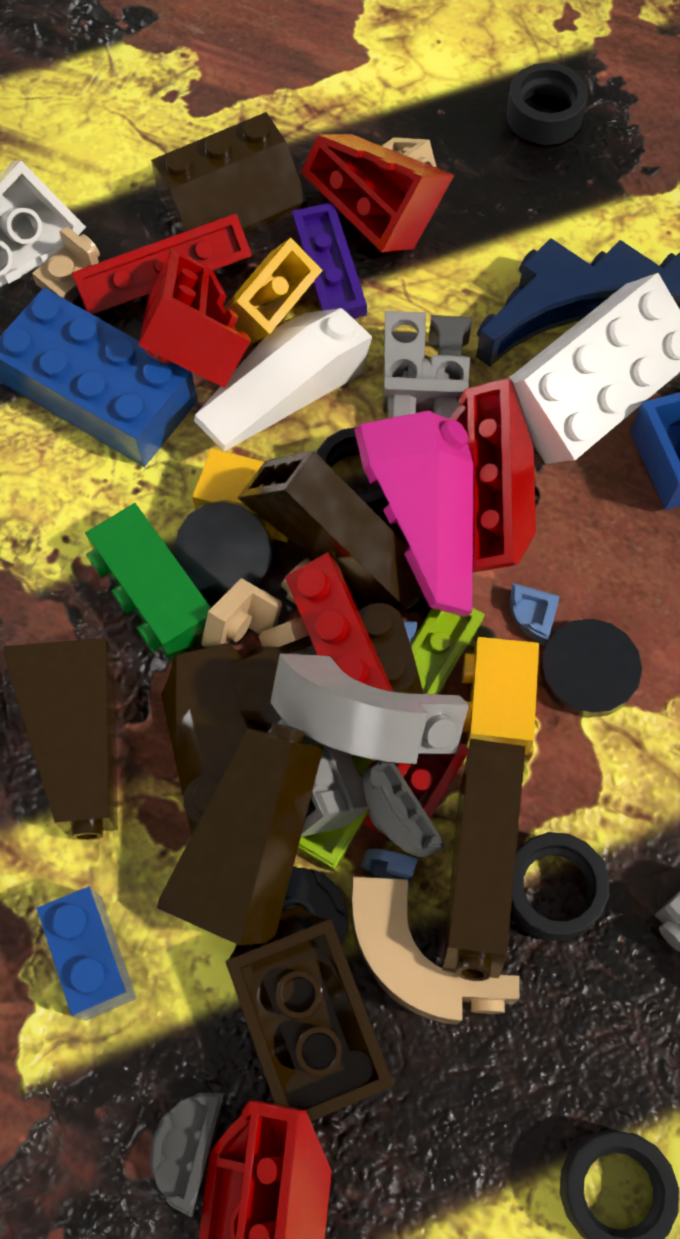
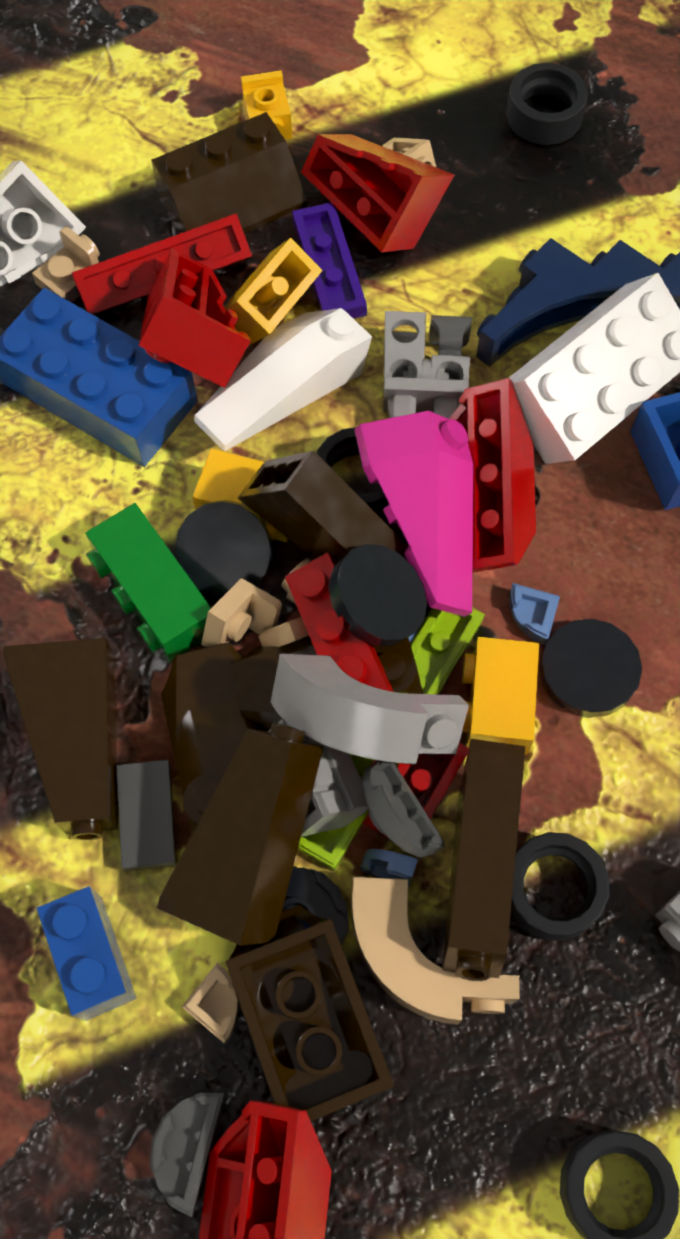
none -> dark grey tile [117,760,177,872]
none -> tan tile [182,962,239,1044]
none -> yellow brick [241,70,292,140]
none -> black tile [328,544,427,646]

